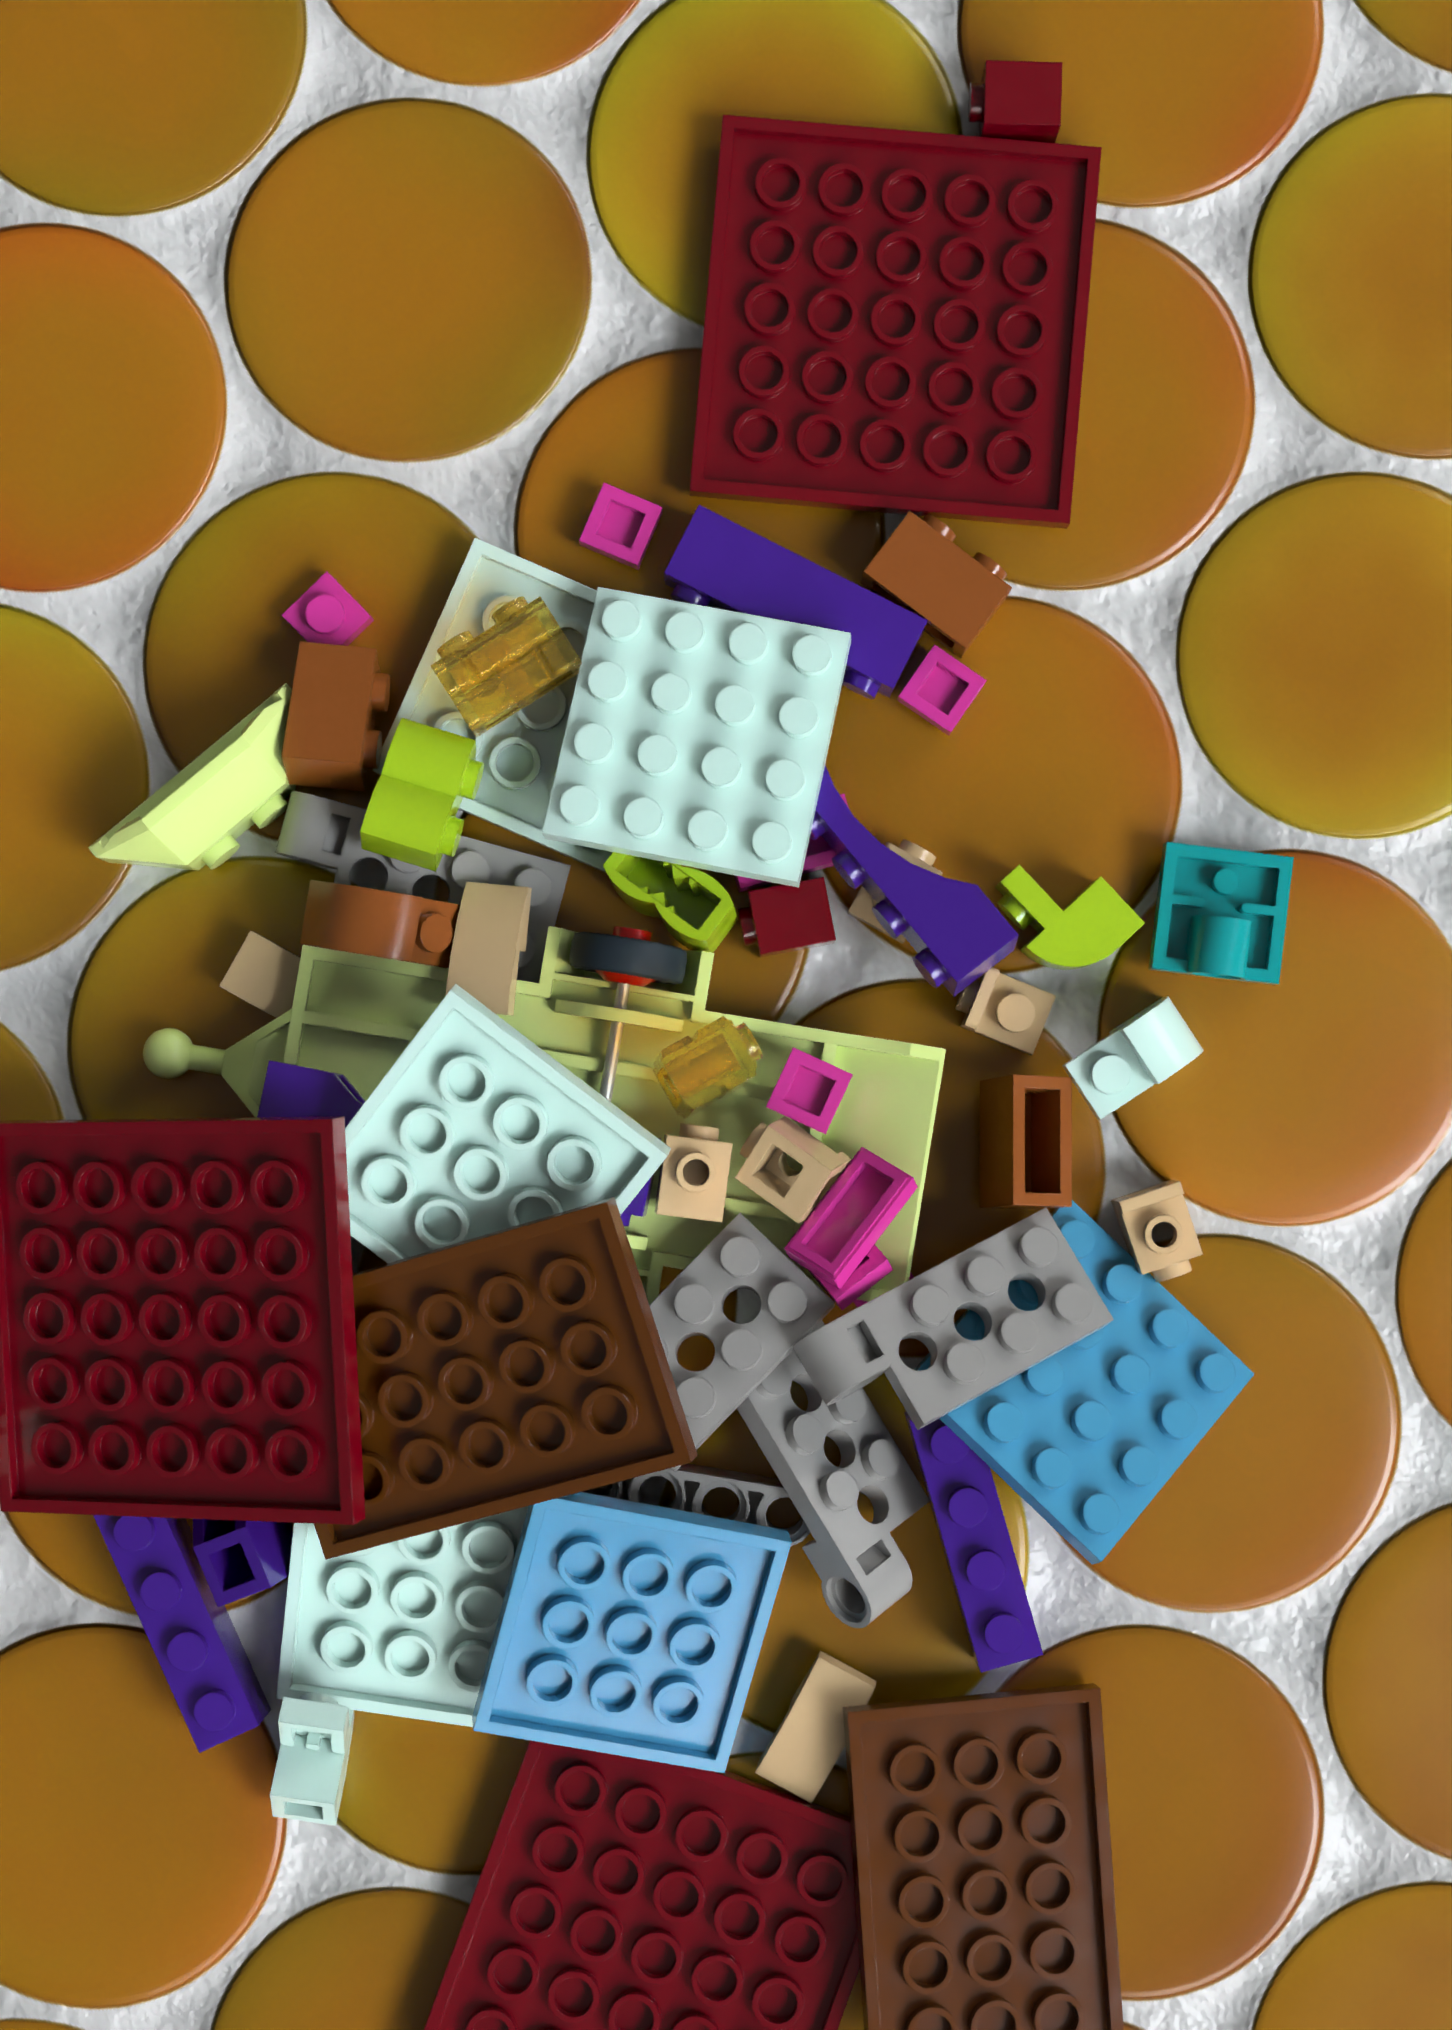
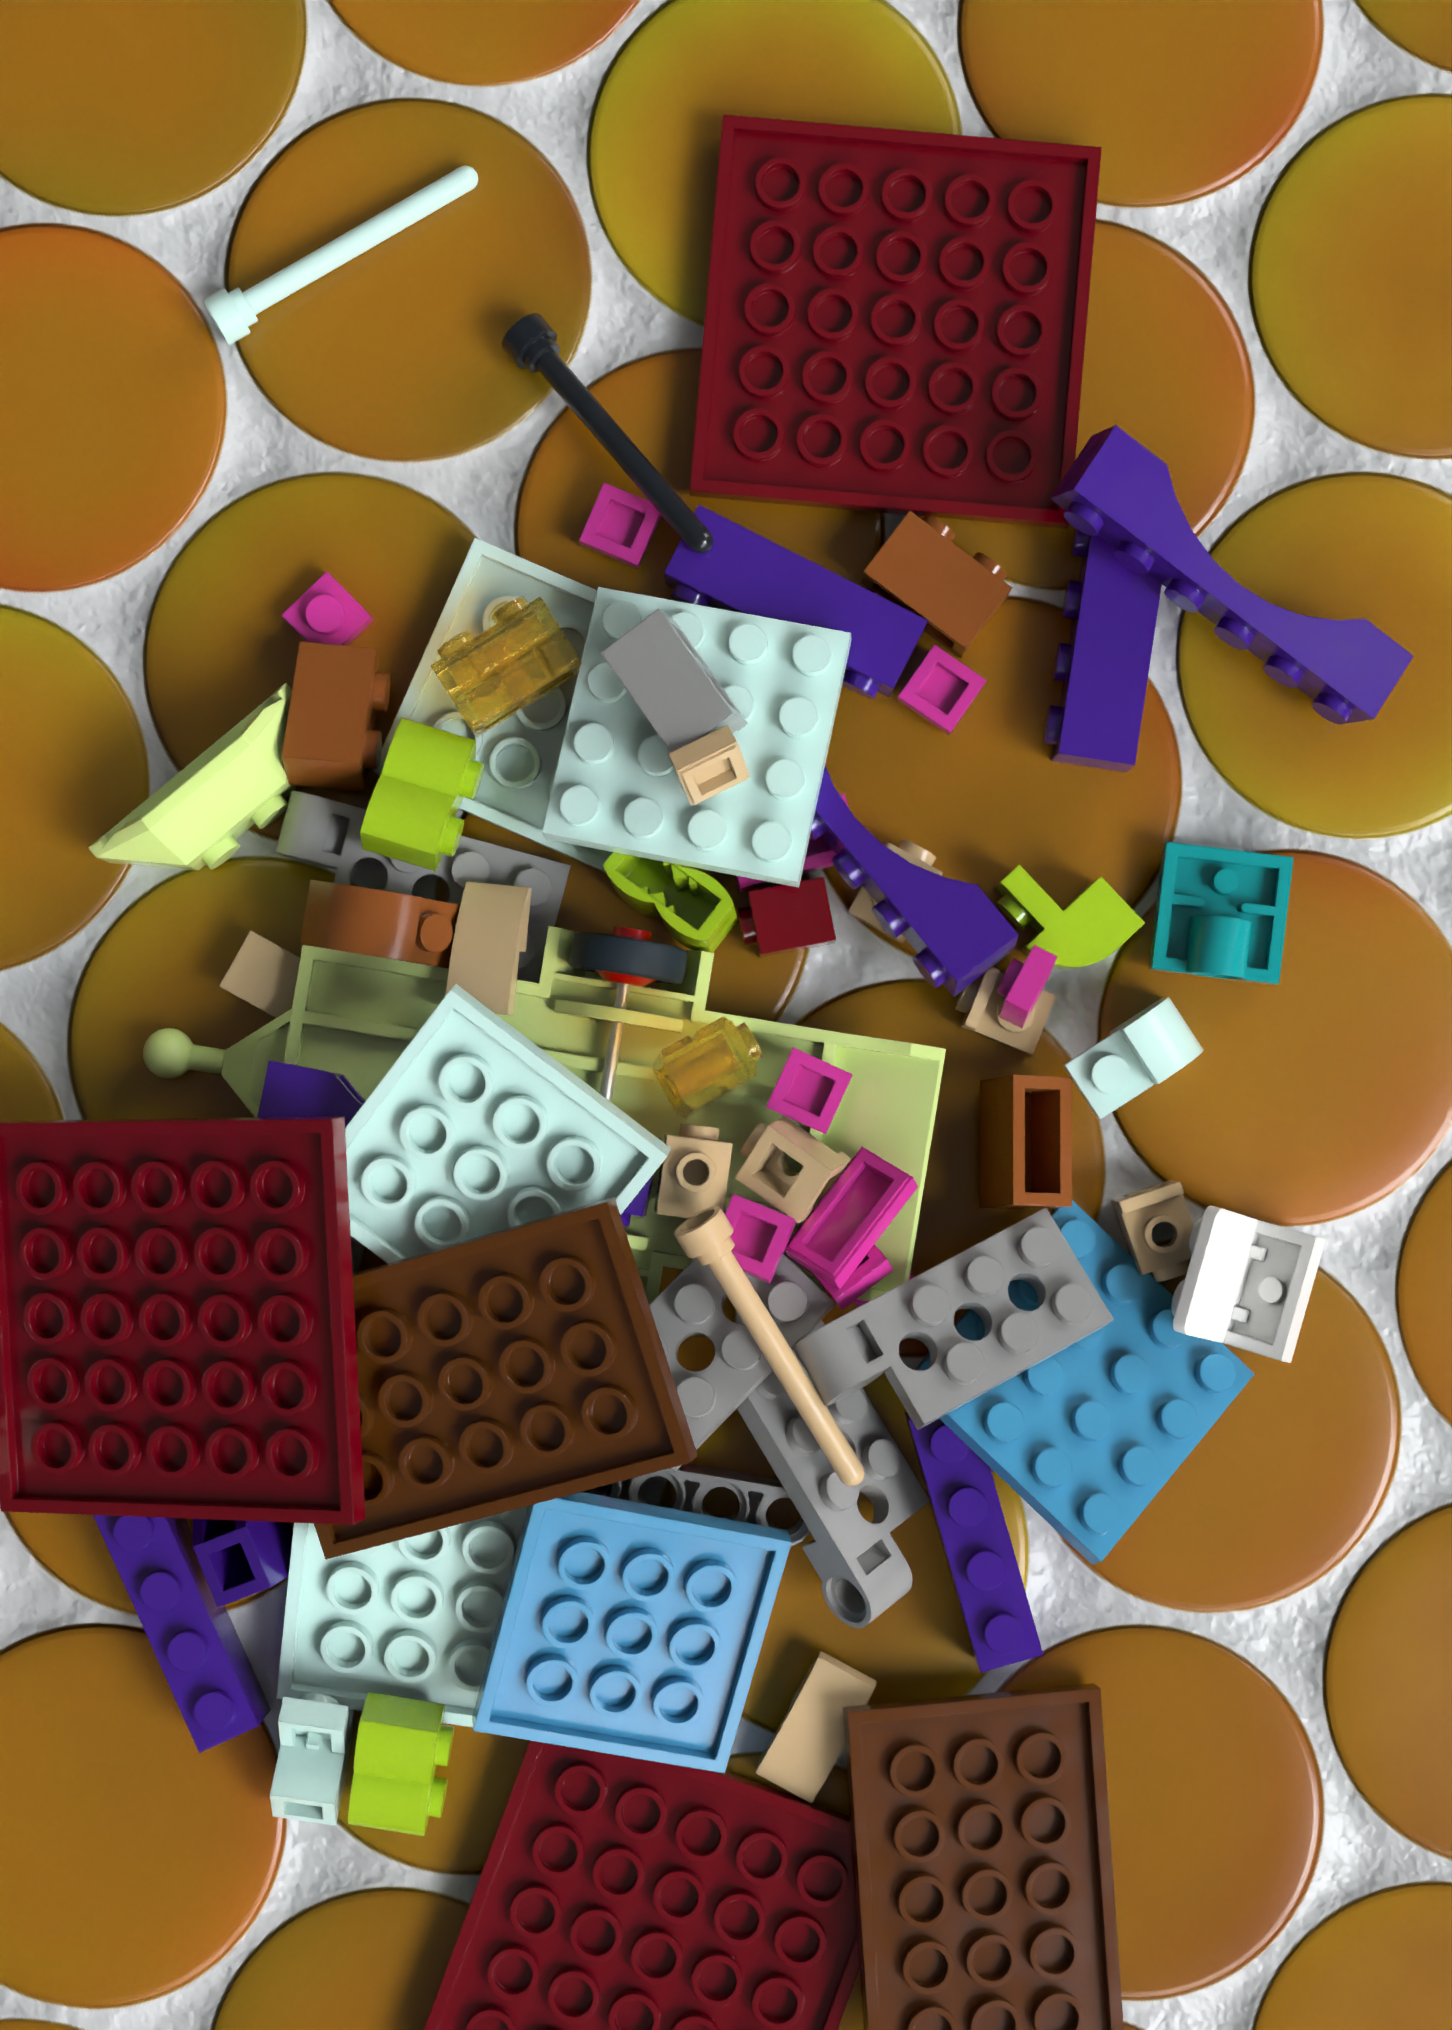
dark red brick [968,60,1063,143] -> none
none -> light aqua piece [202,165,478,345]
none -> lime brick [348,1692,454,1836]
none -> black piece [502,313,714,554]
none -> light grey hinge [601,608,748,752]
none -> tan tile [668,725,750,806]
none -> tan piece [674,1206,865,1486]
none -> dark pink plate [725,1194,796,1284]
none -> dark pink plate [996,945,1058,1028]
none -> dark purple brick [1043,528,1162,772]
none -> dark purple arch [1050,425,1414,725]
none -> white bracket [1171,1205,1326,1363]

